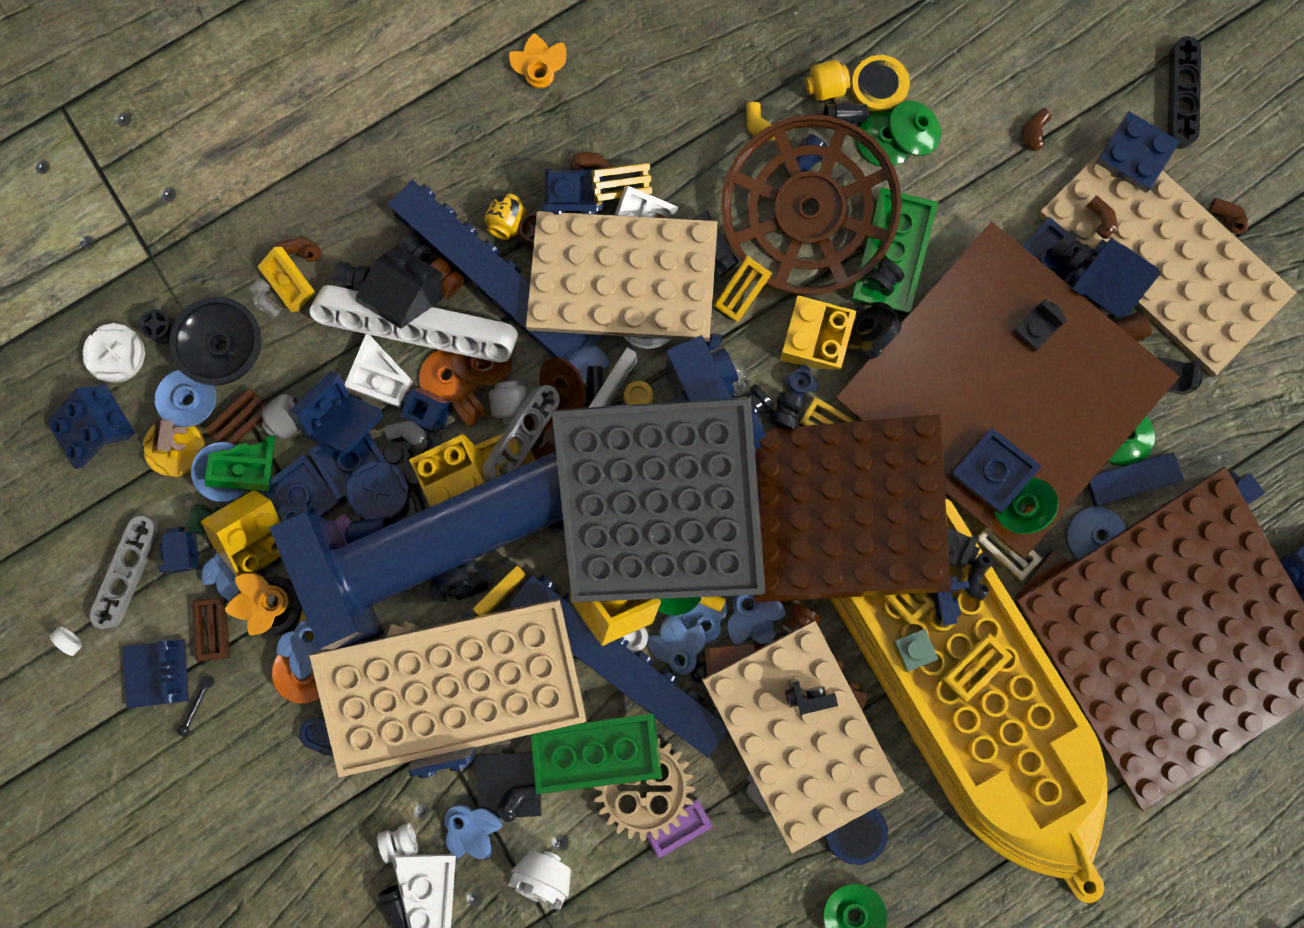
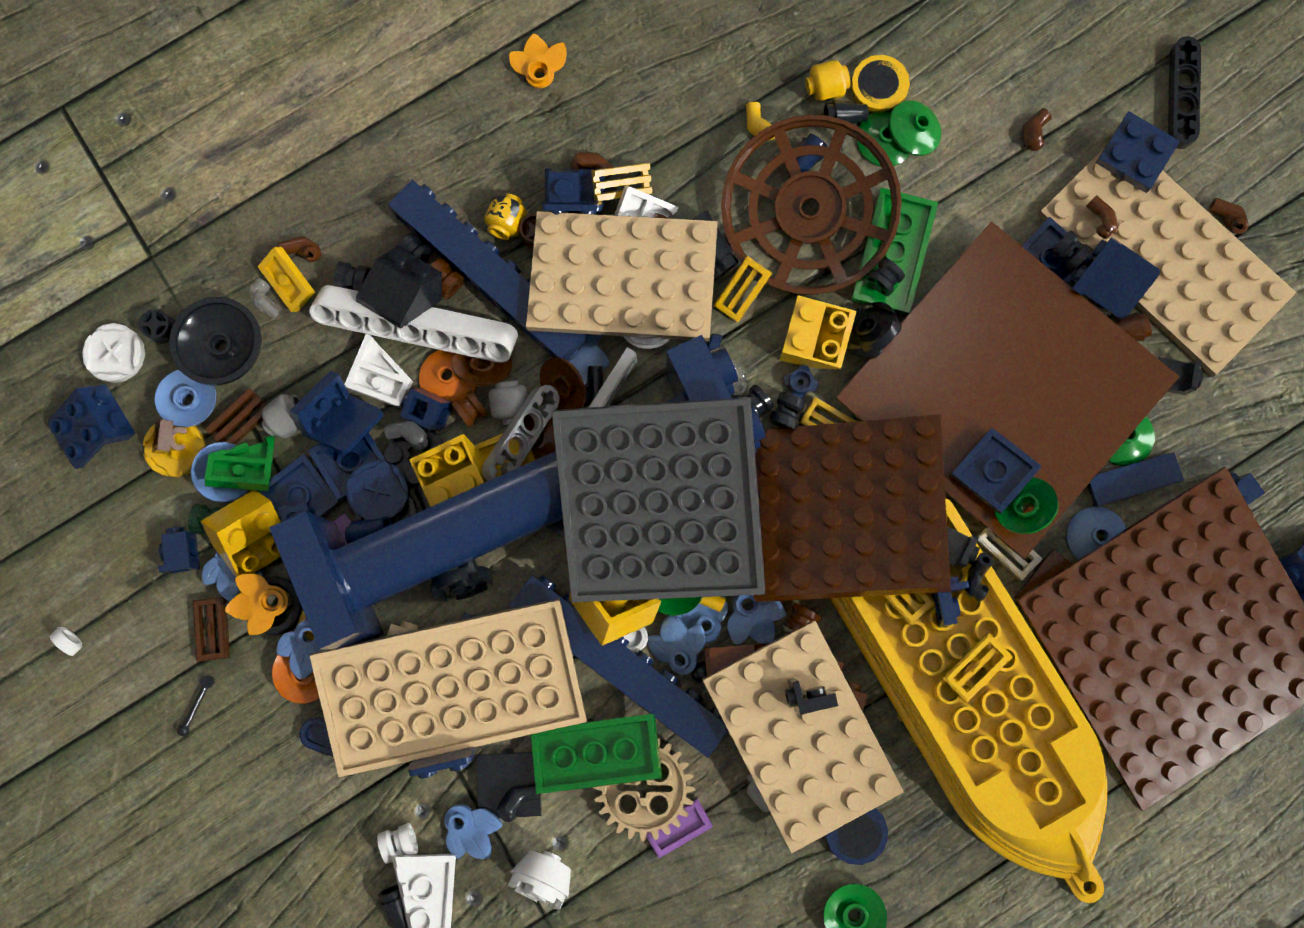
light grey beam [90,516,159,629] -> none
dark blue hinge [123,639,189,708] -> none
yellow tile [473,566,527,616] -> none
yellow tile [624,381,654,405] -> none
sand green plate [894,629,938,672] -> none
black bracket [1012,299,1067,352] -> none

